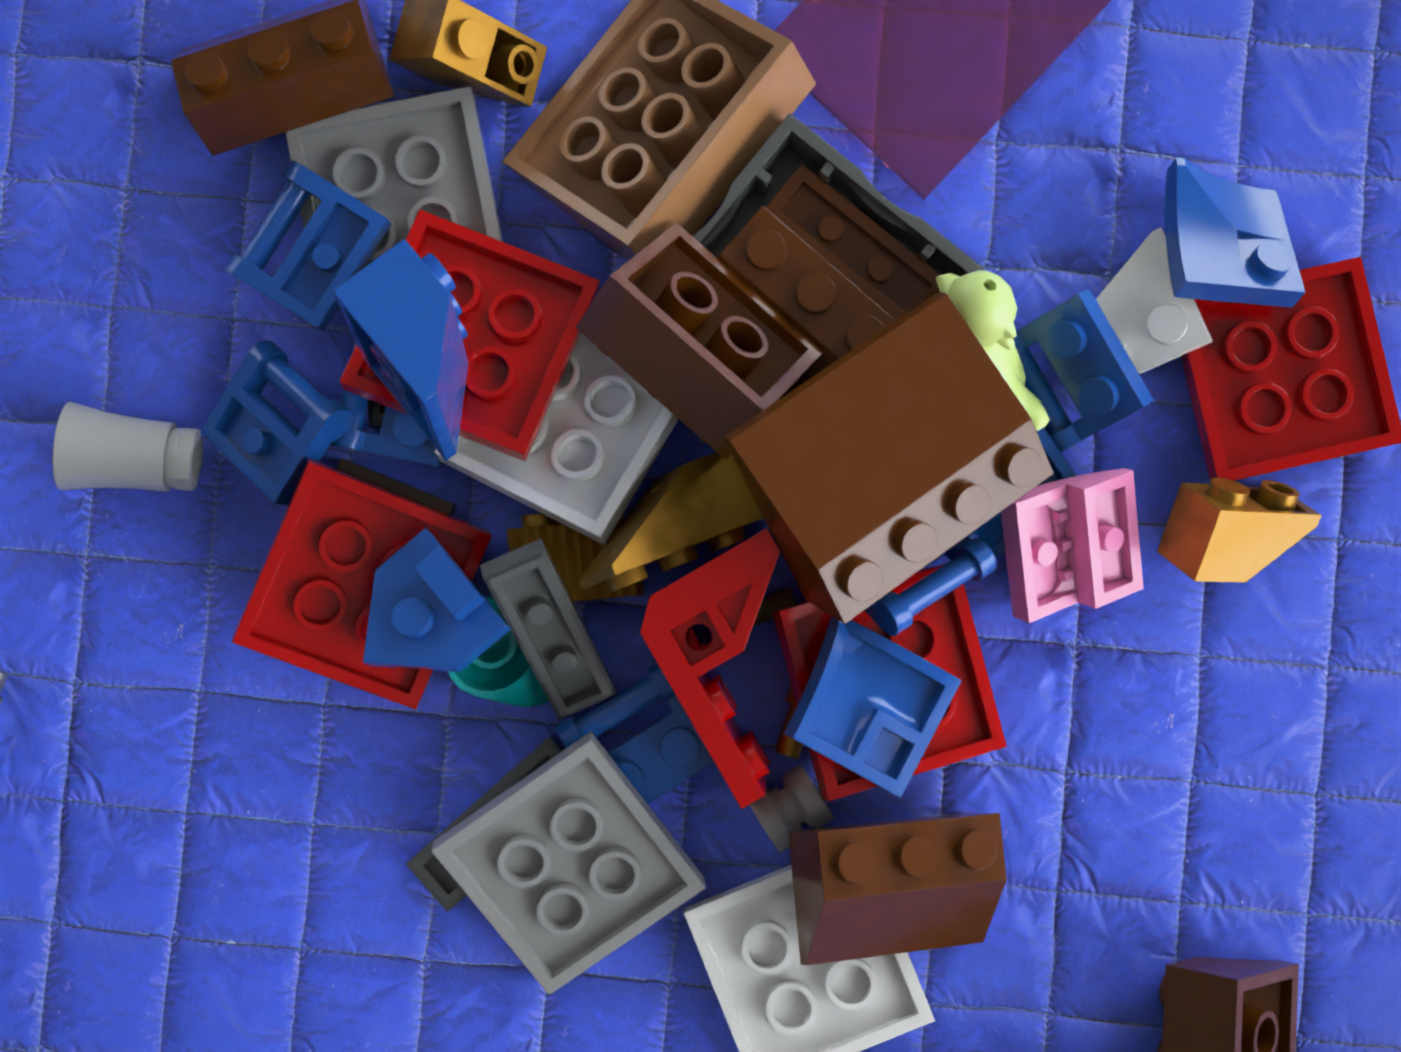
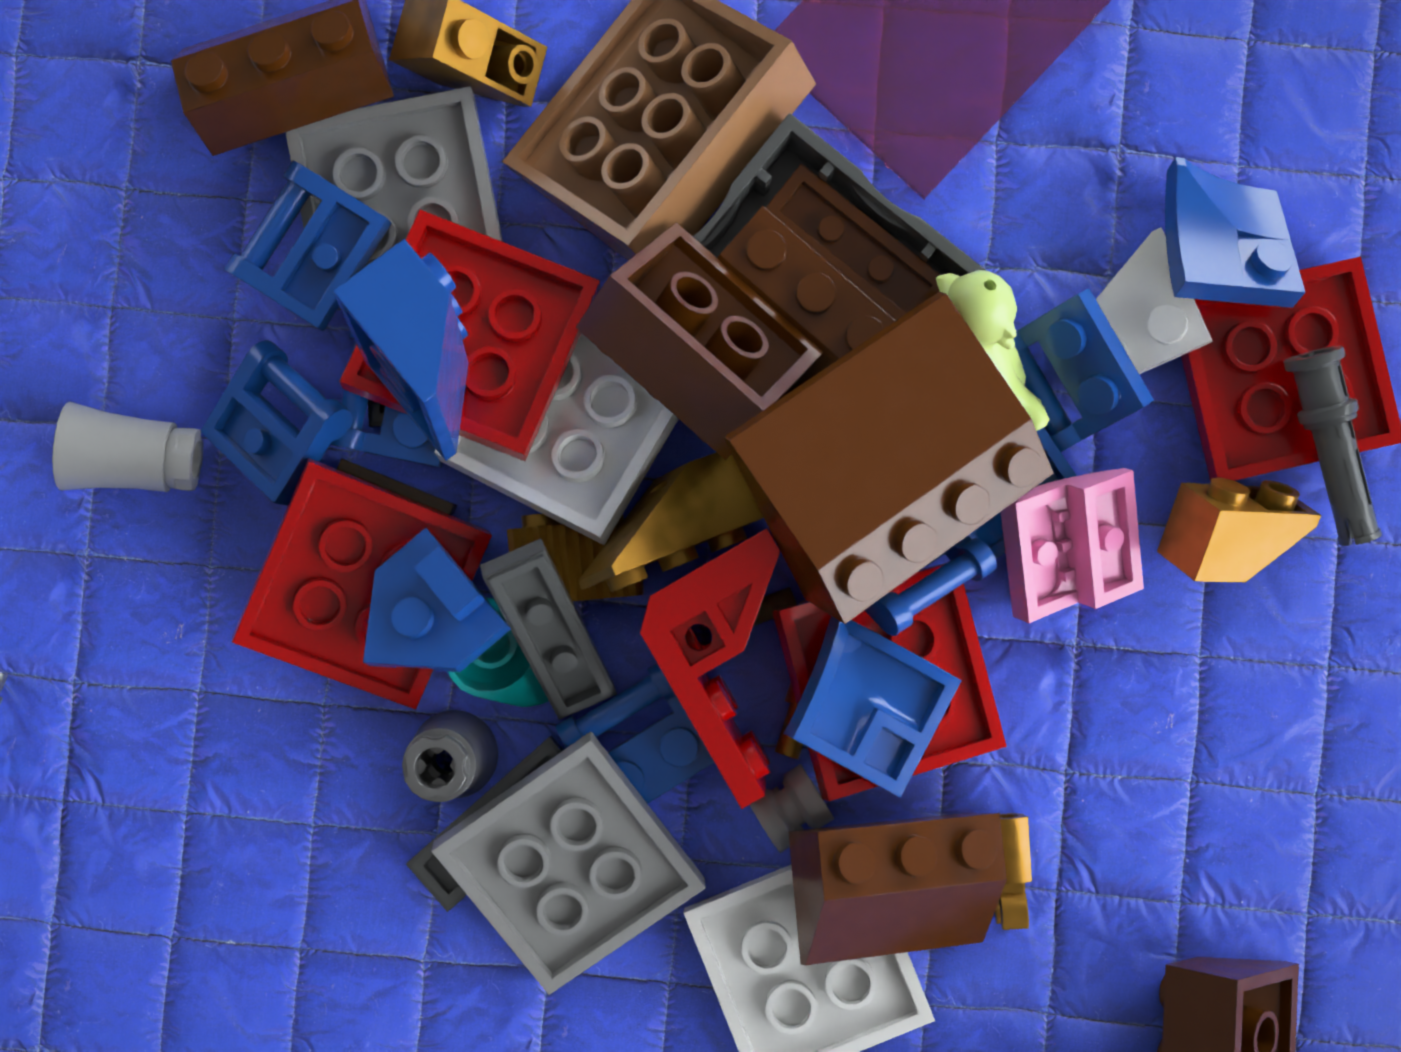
none -> flat silver plant [402,710,498,802]
none -> pearl gold bar [995,813,1032,930]
none -> dark grey pin [1283,345,1382,546]

